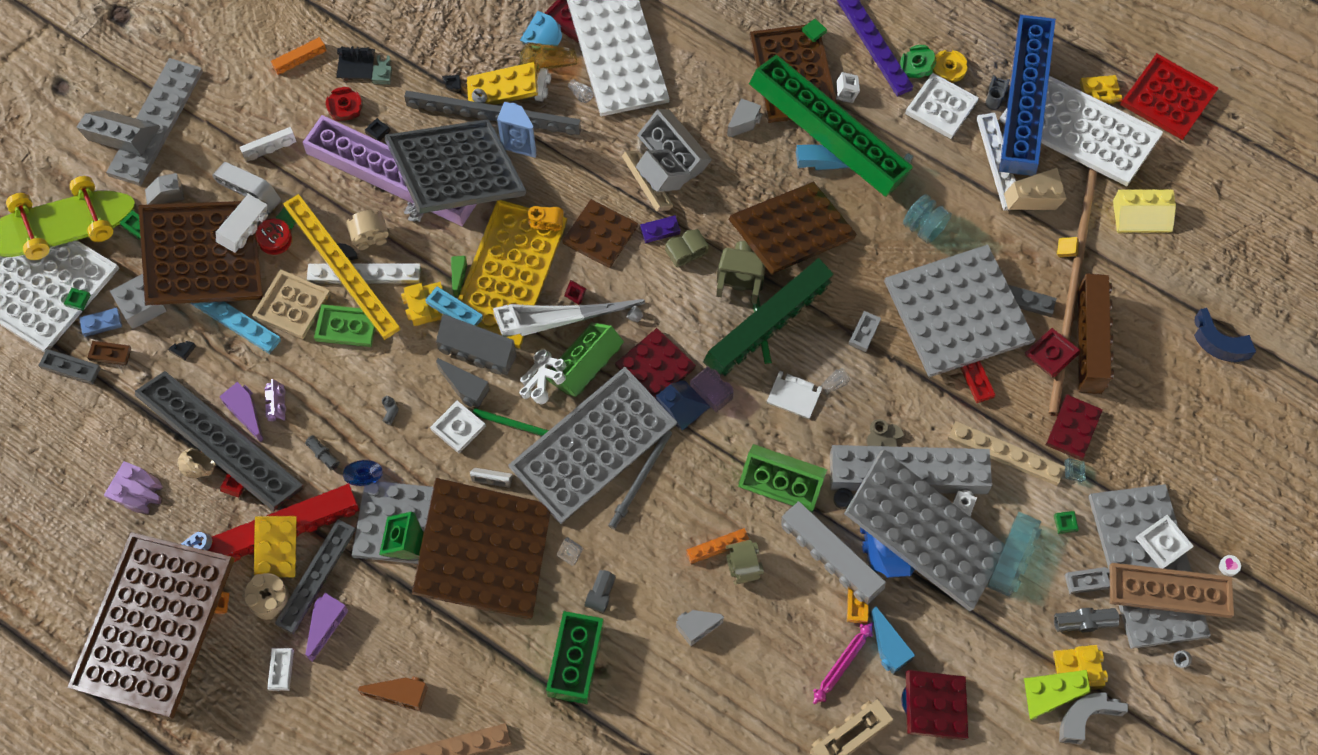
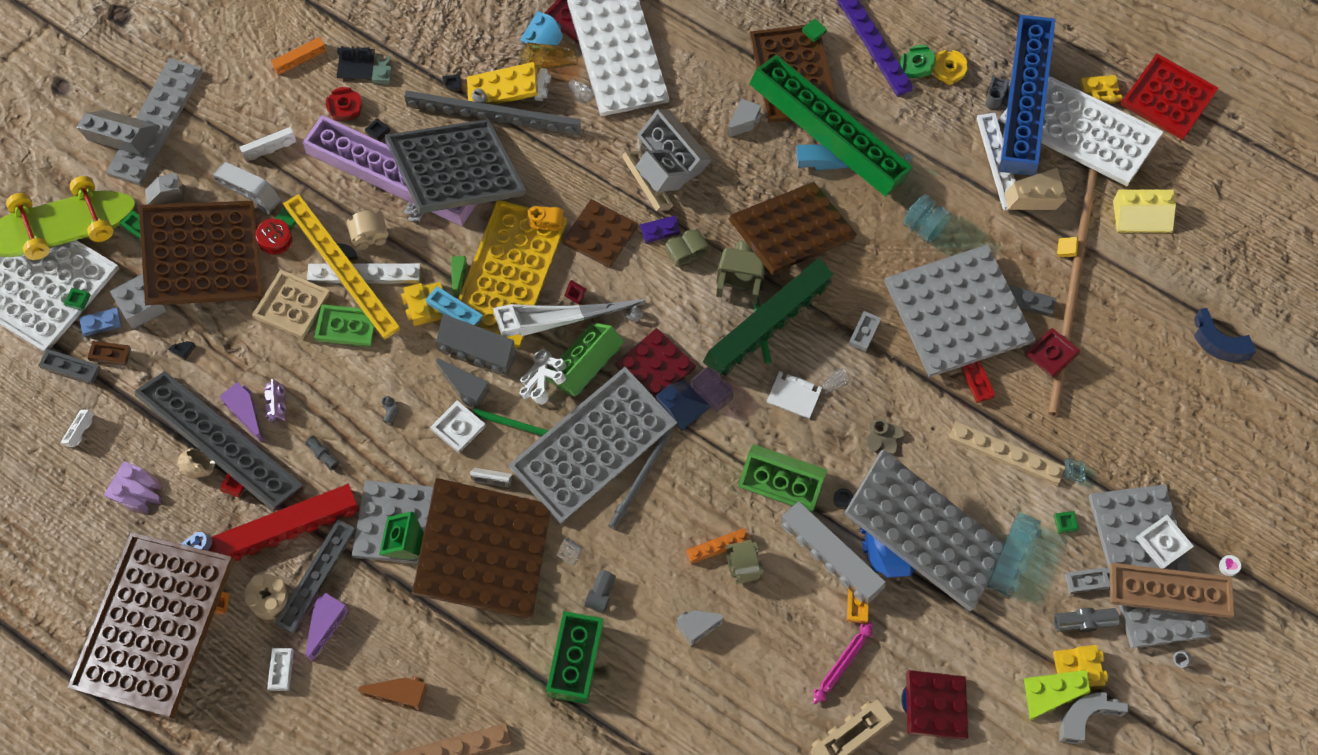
medium azure plate [190,301,281,354] -> none
white brick [216,194,268,253] -> none
yellow plate [254,516,297,577] -> none
clear blue dish [343,460,383,486] -> none
light blue slope [497,102,537,158] -> none
light grey brick [830,445,992,494] -> none
white brick [836,72,860,103] -> none
dark azure slope [871,607,915,674] -> none
white plate [905,73,979,139] -> none
white brick [953,490,977,516] -> none
dark red plate [1045,394,1103,461] -> none
reddish brown brick [1078,273,1114,394] -> none
none -> white plate [60,410,94,447]

